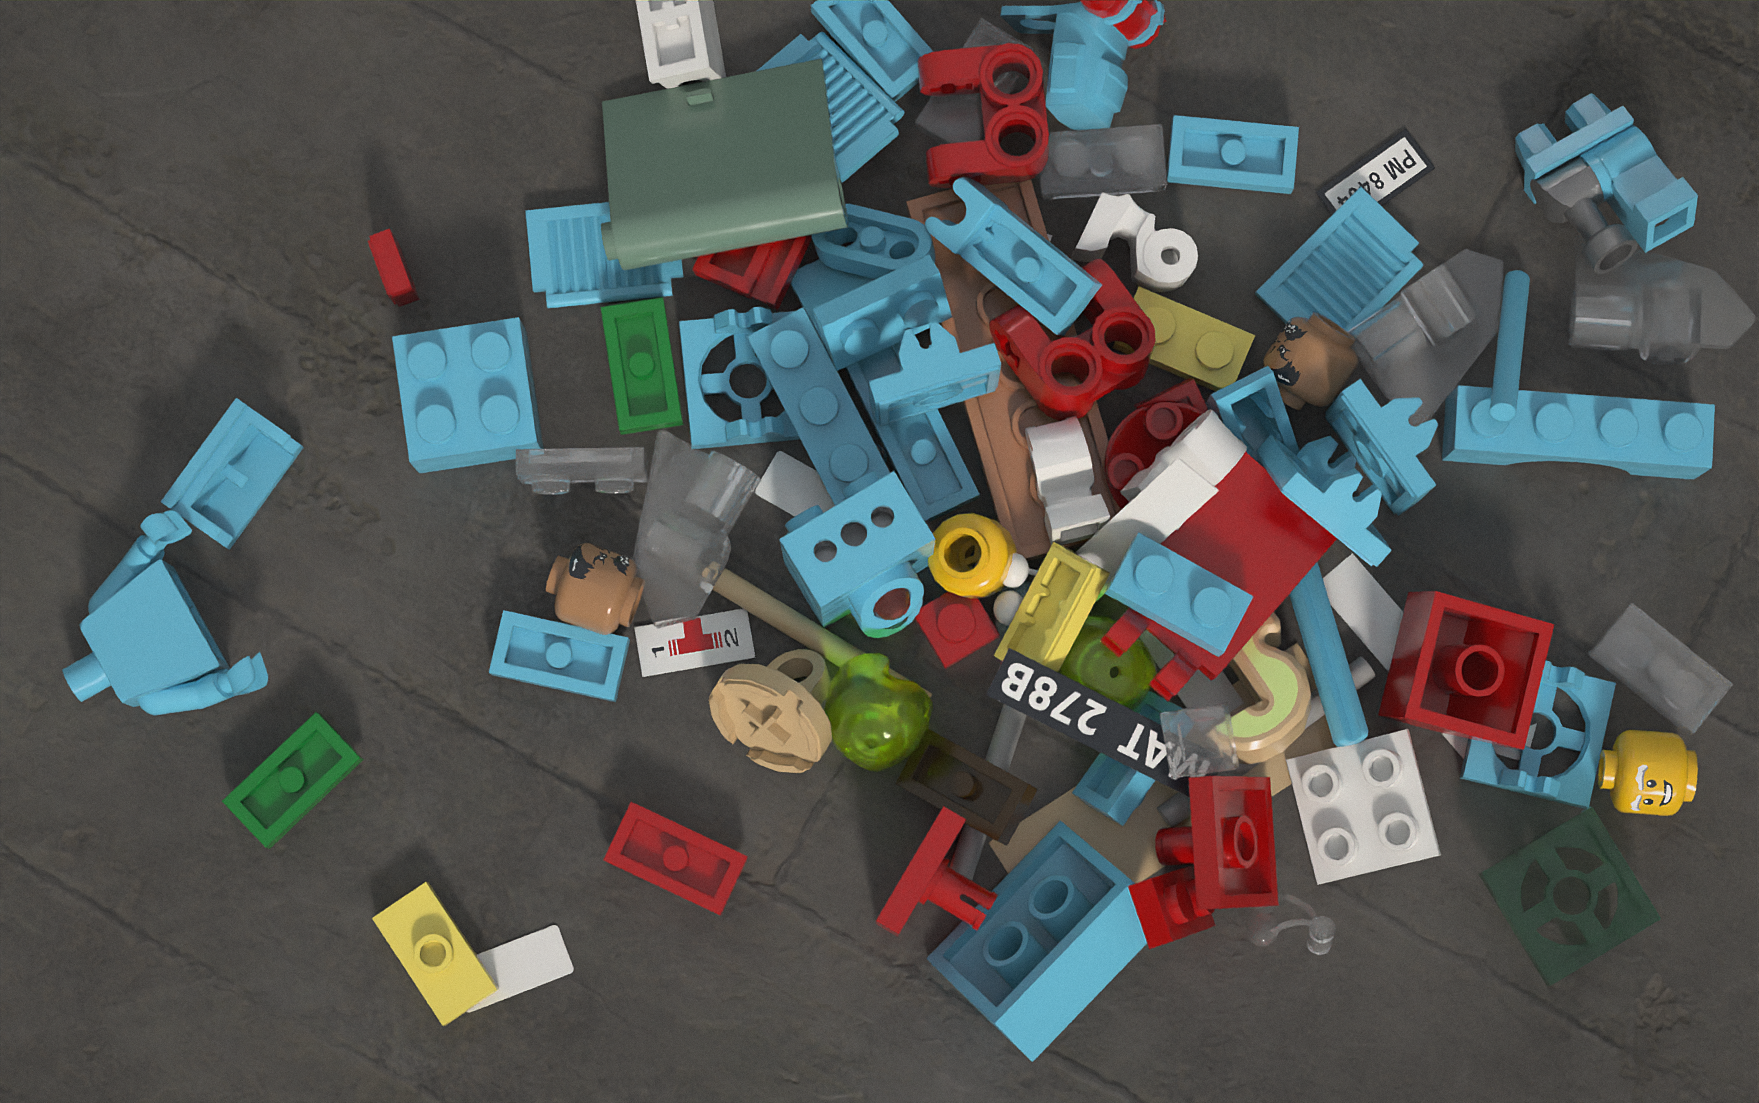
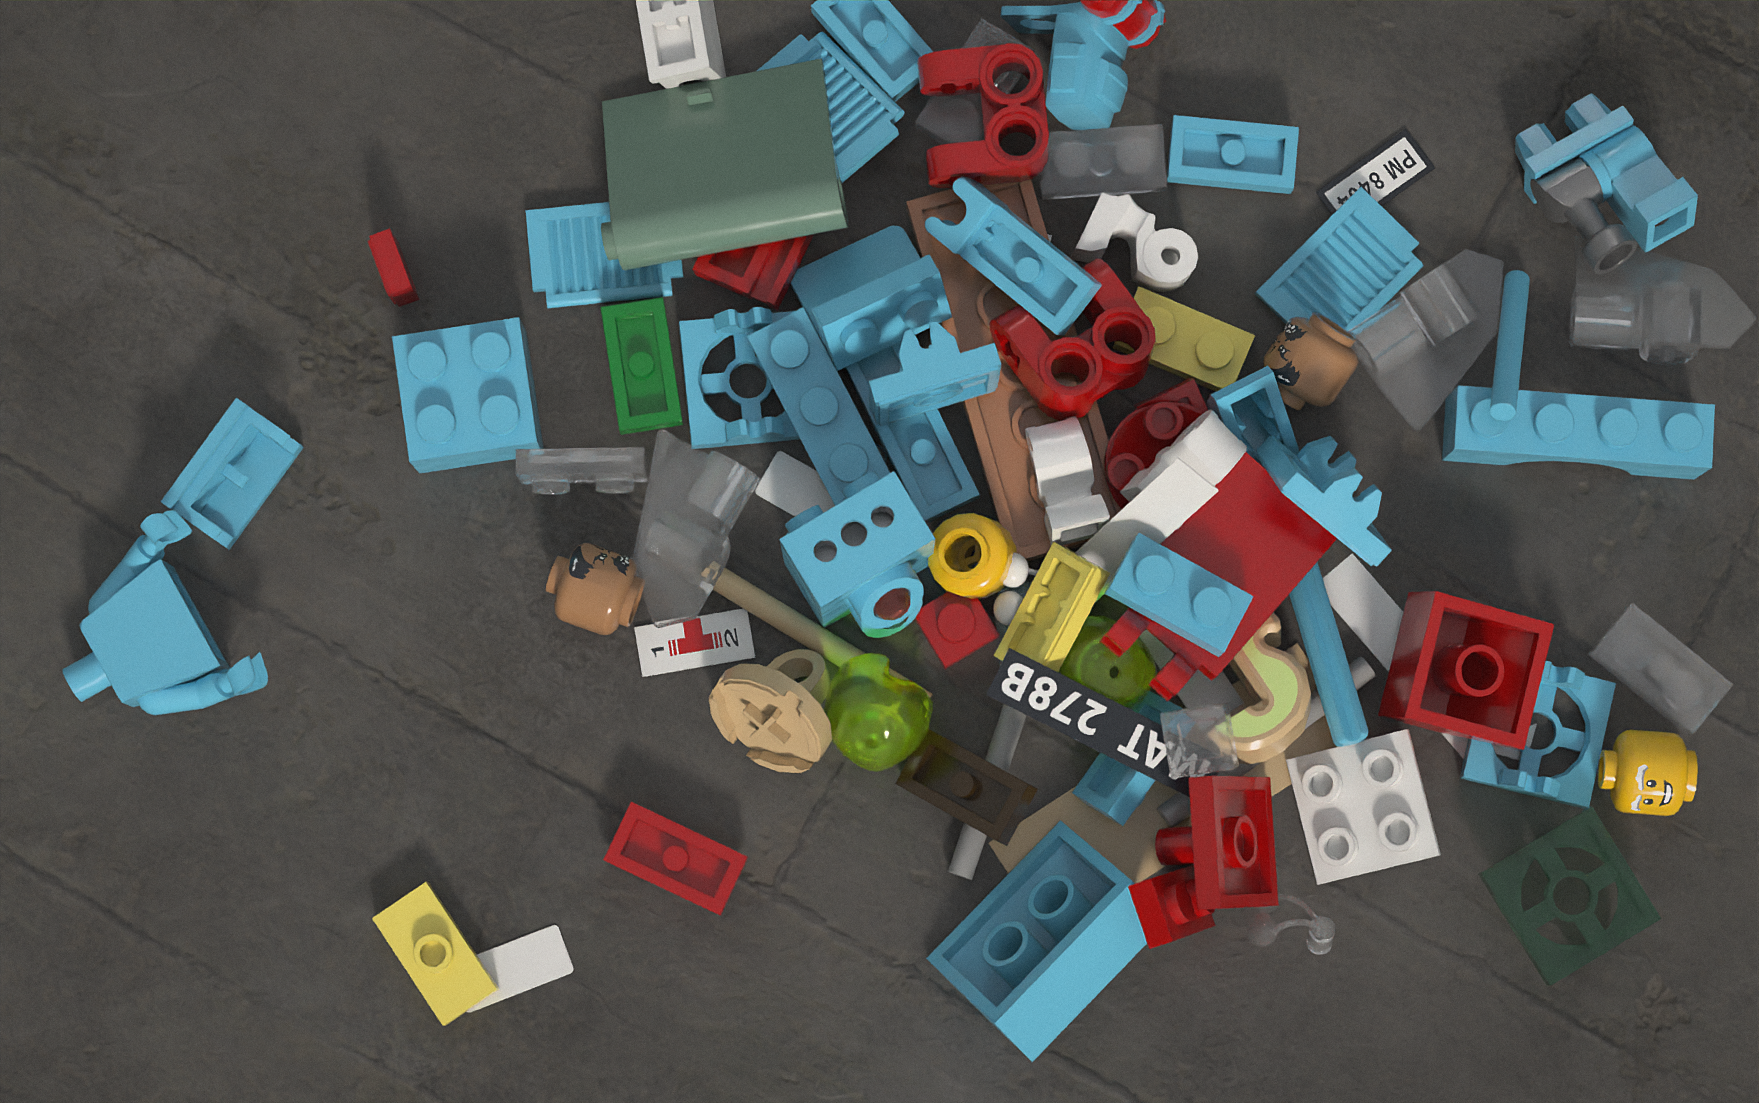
green plate [222,712,364,849] -> none
medium azure plate [489,610,630,702] -> none
medium azure plate [812,204,936,279] -> none
red tile [876,806,998,937] -> none
medium azure piece [1325,379,1438,516] -> none

